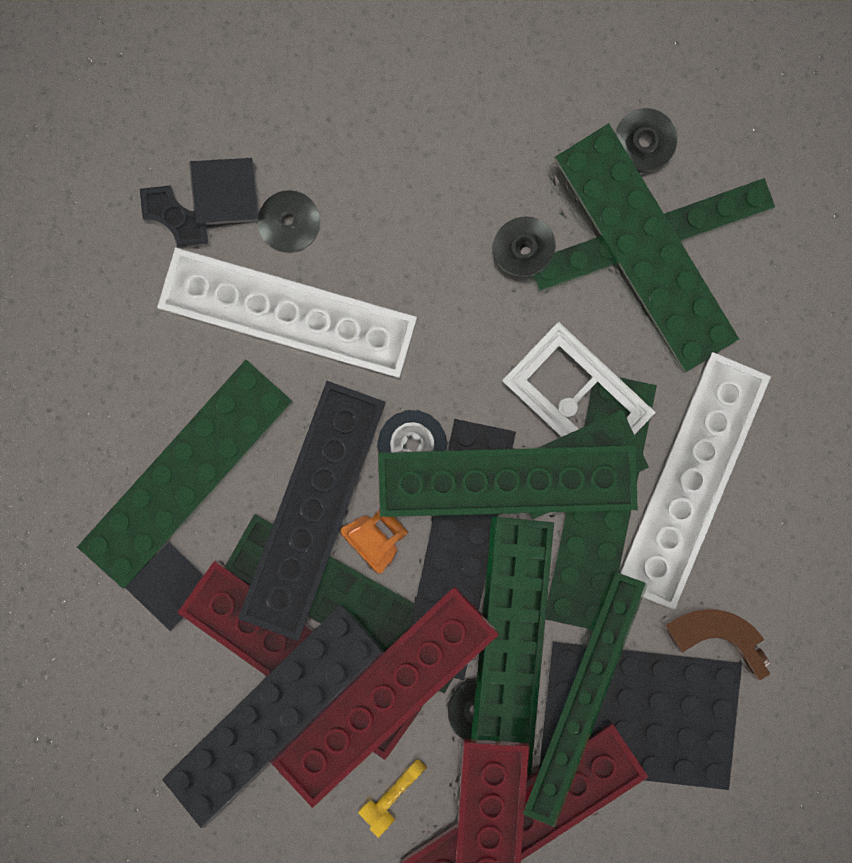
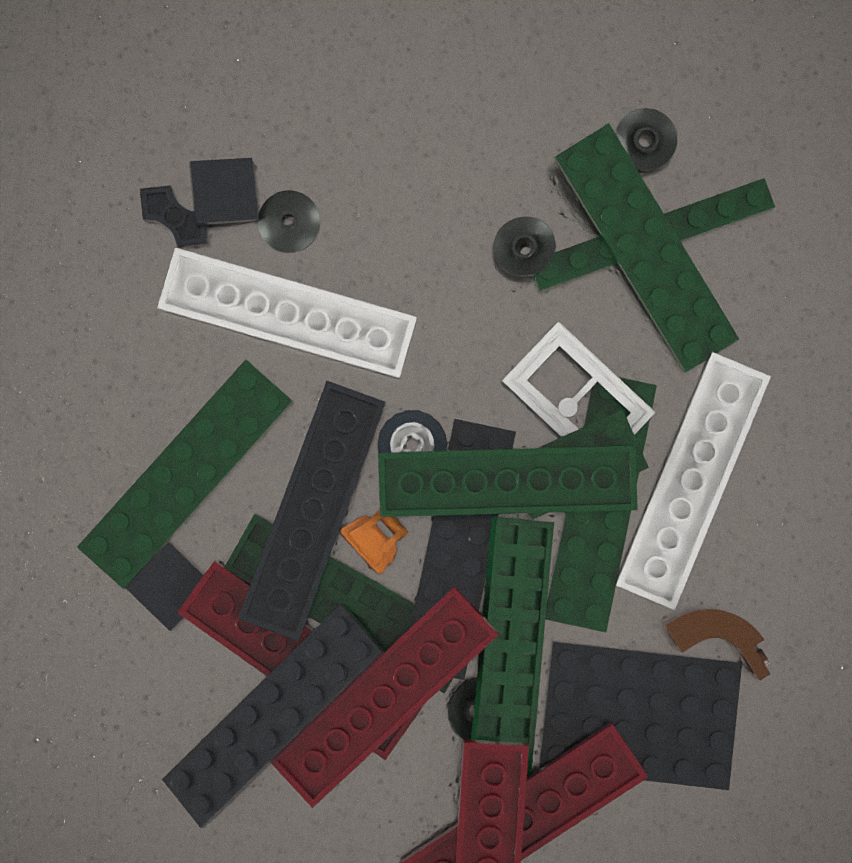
yellow brick [358,759,427,838] -> none
dark green plate [523,572,647,827] -> none

